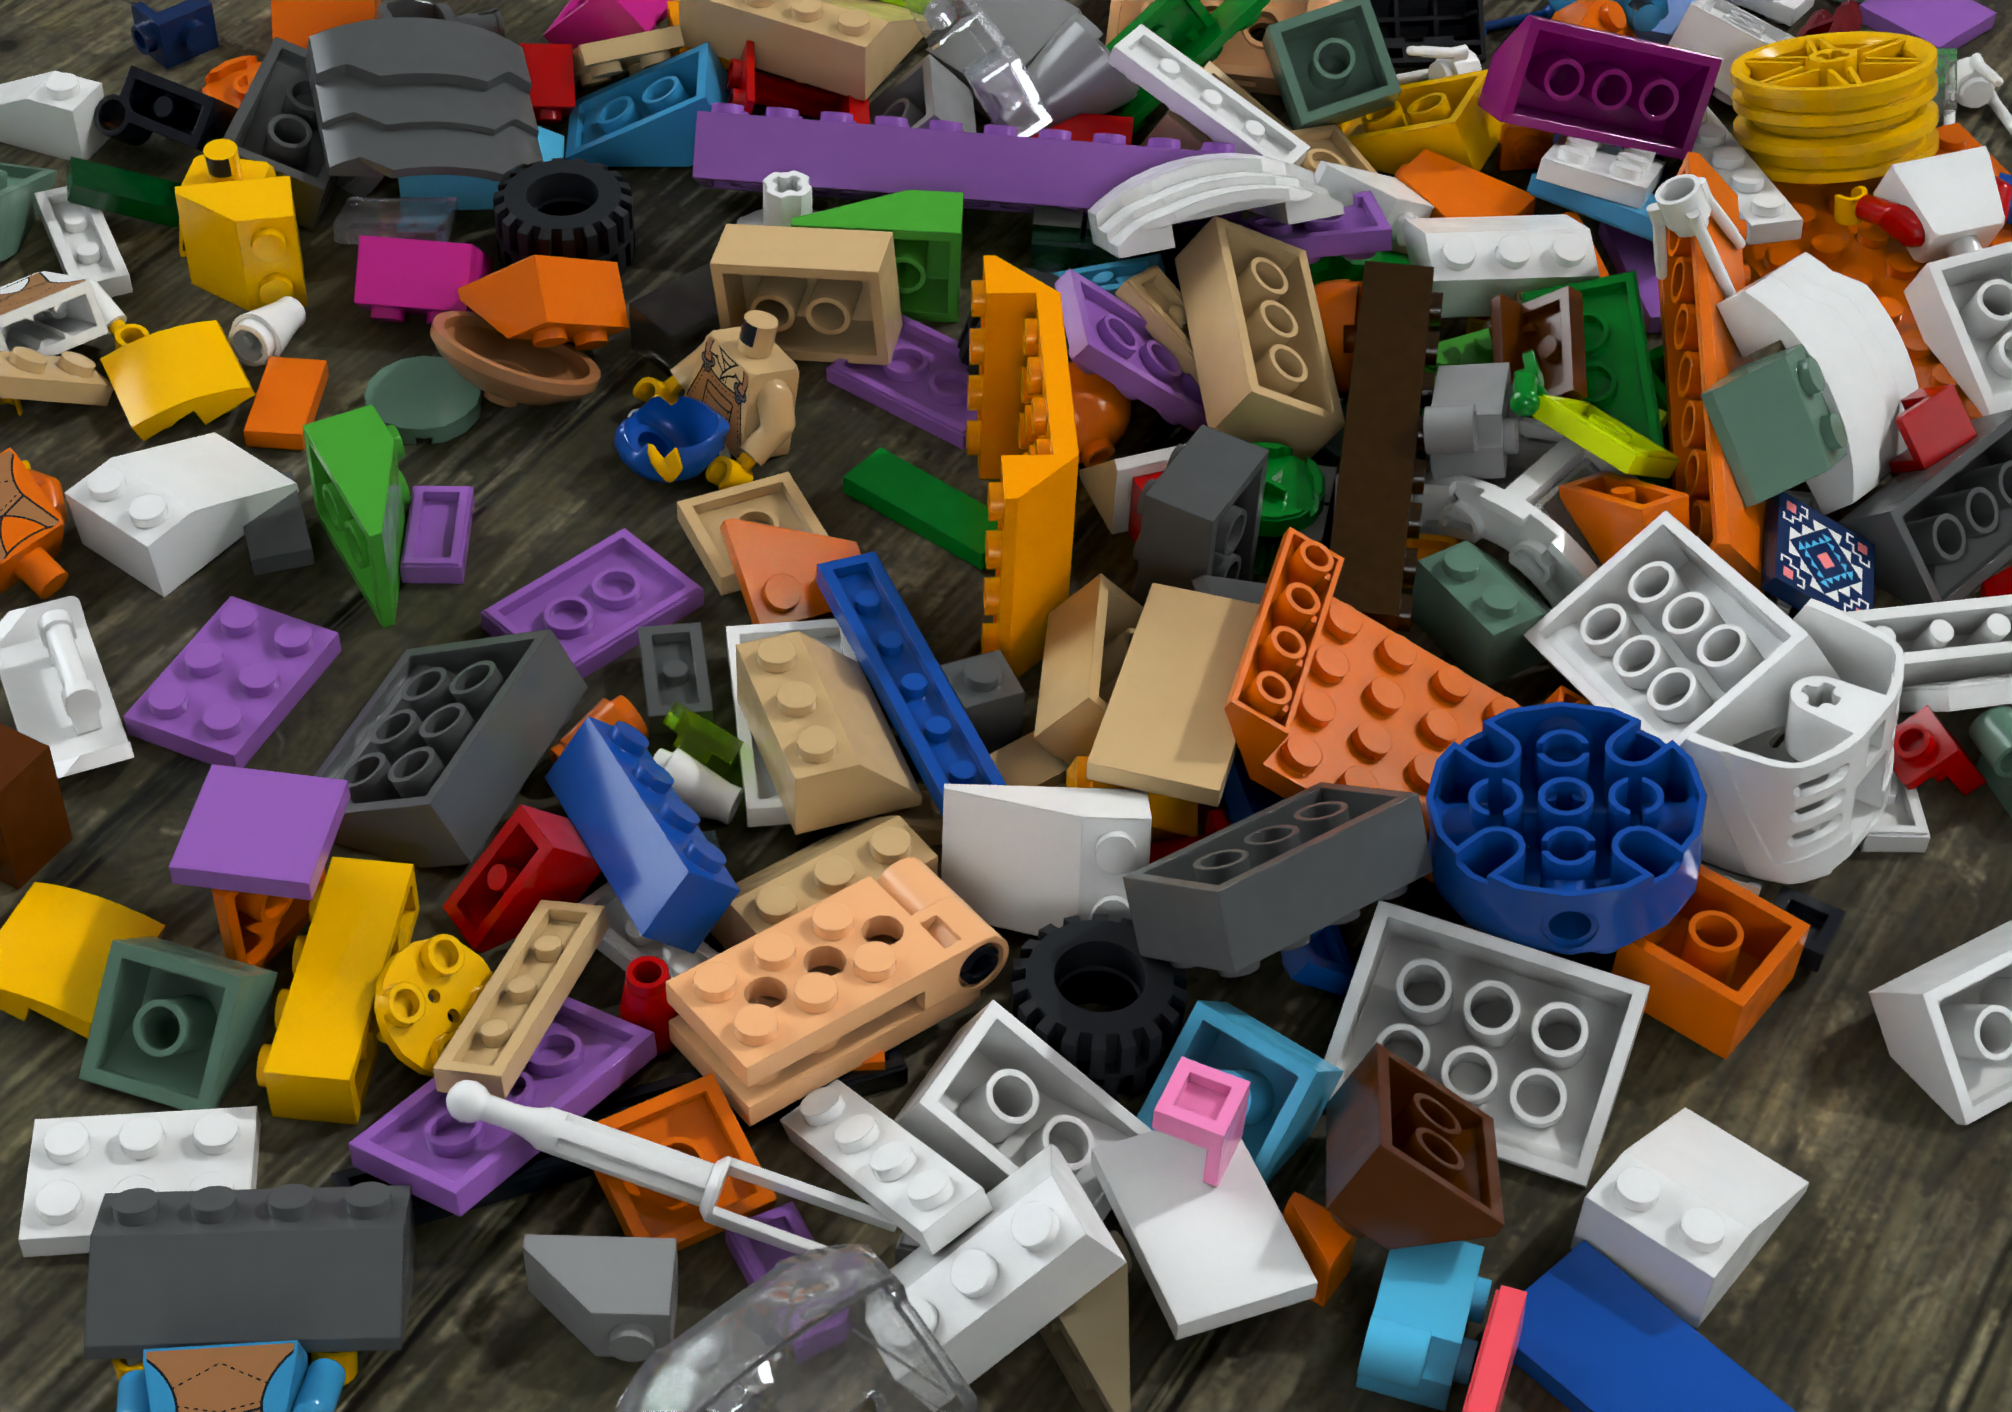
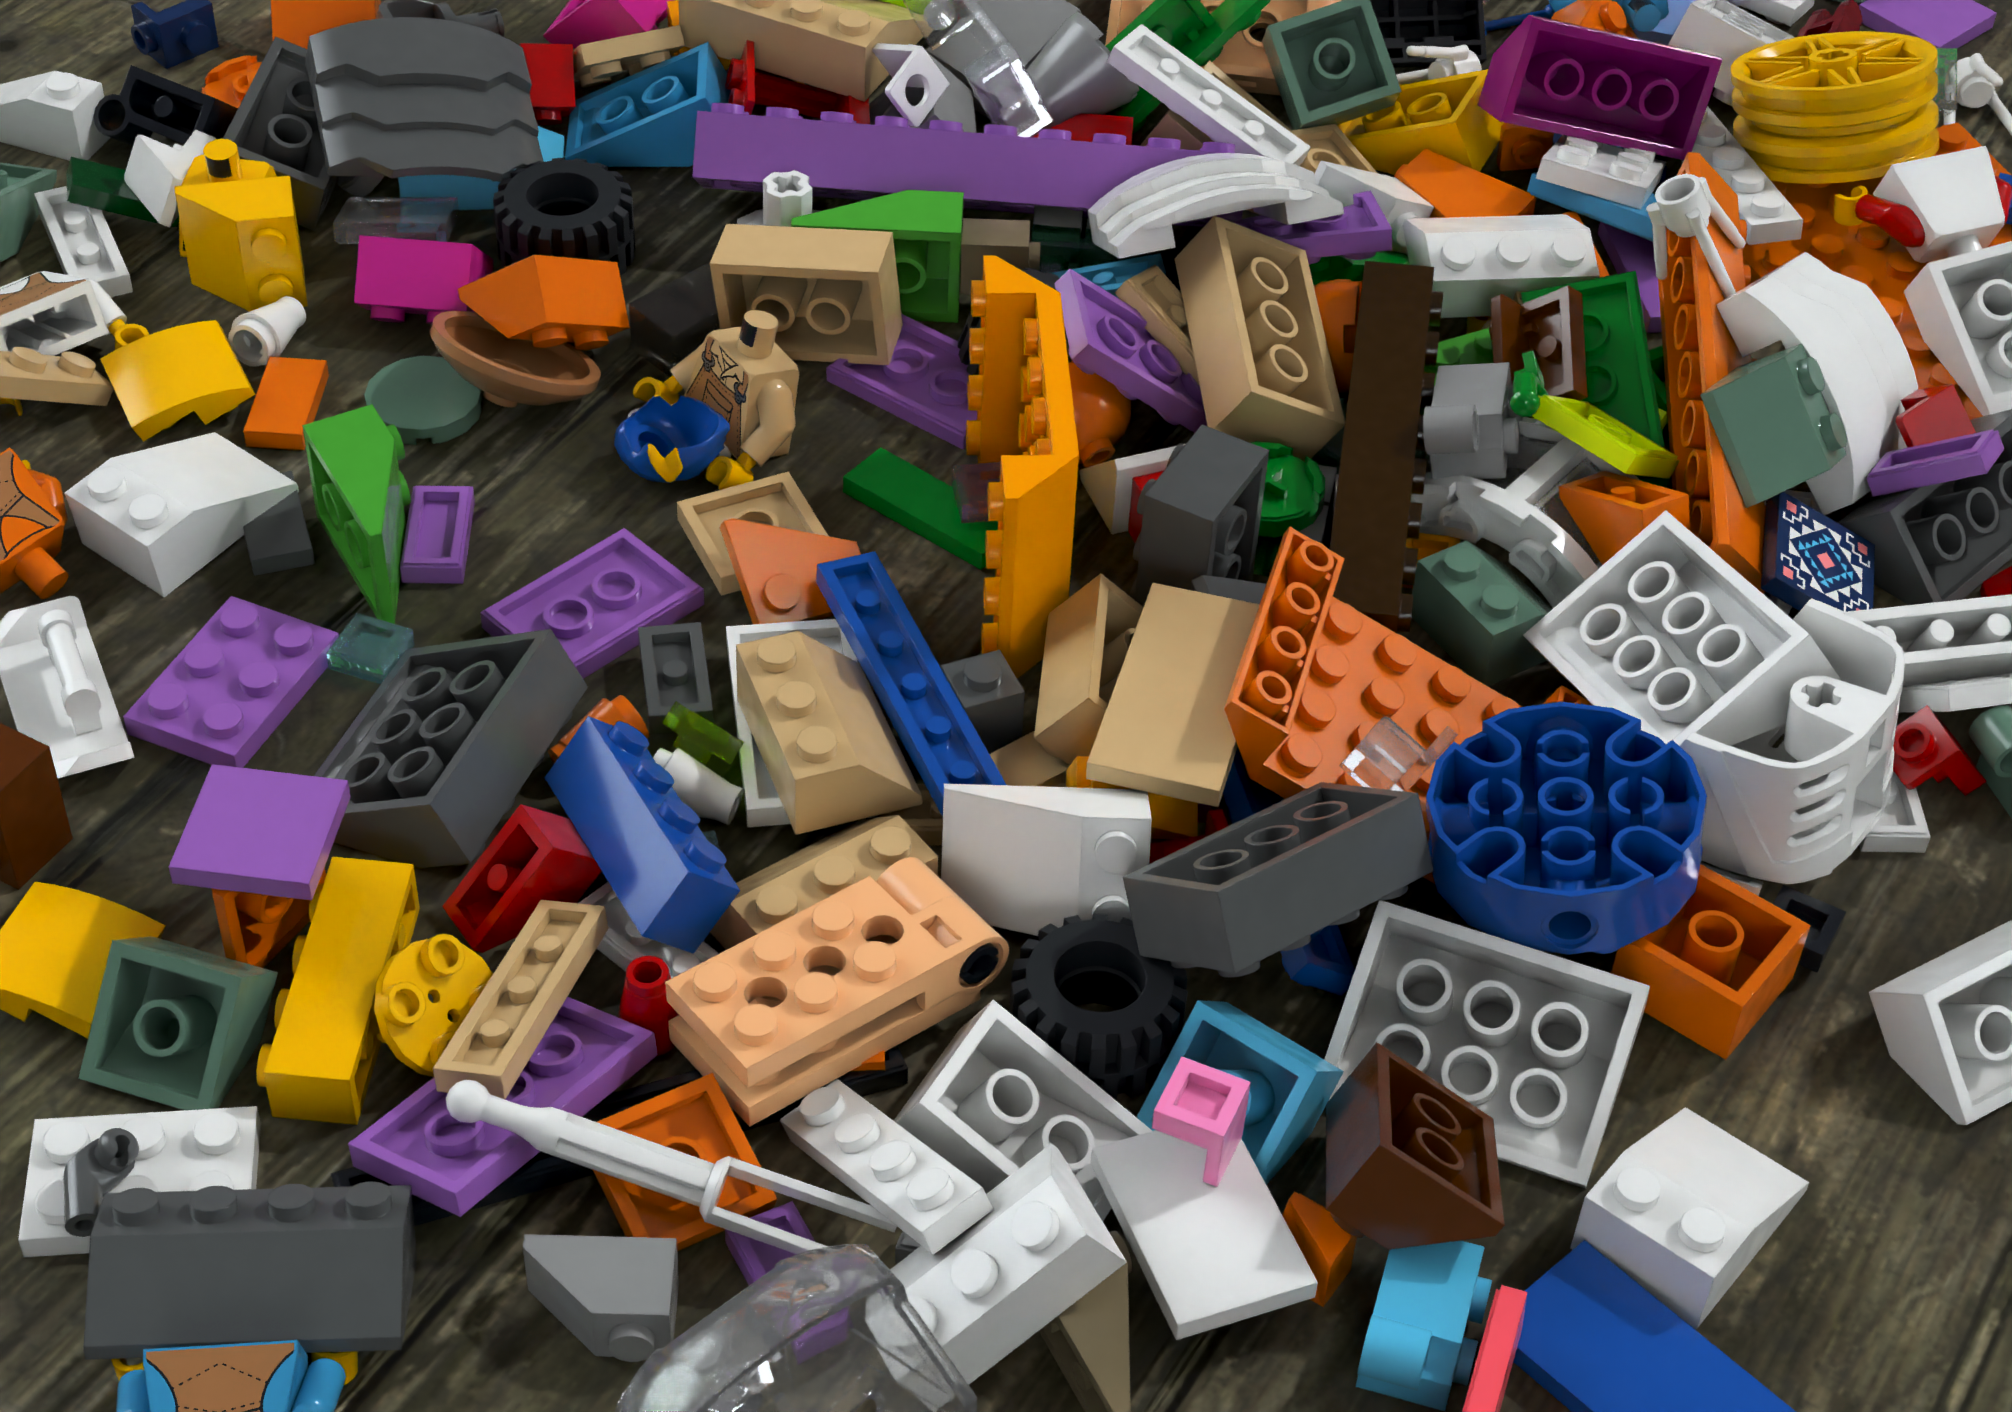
none -> dark grey arm [63,1128,139,1237]
none -> white slope [124,129,216,228]
none -> clear light blue tile [326,613,415,684]
none -> white bracket [872,43,950,127]
none -> plate [952,462,1001,523]
none -> dark tan brick [960,218,1040,295]
none -> clear panel [1339,716,1458,792]
none -> medium lavender tile [1866,429,2004,497]

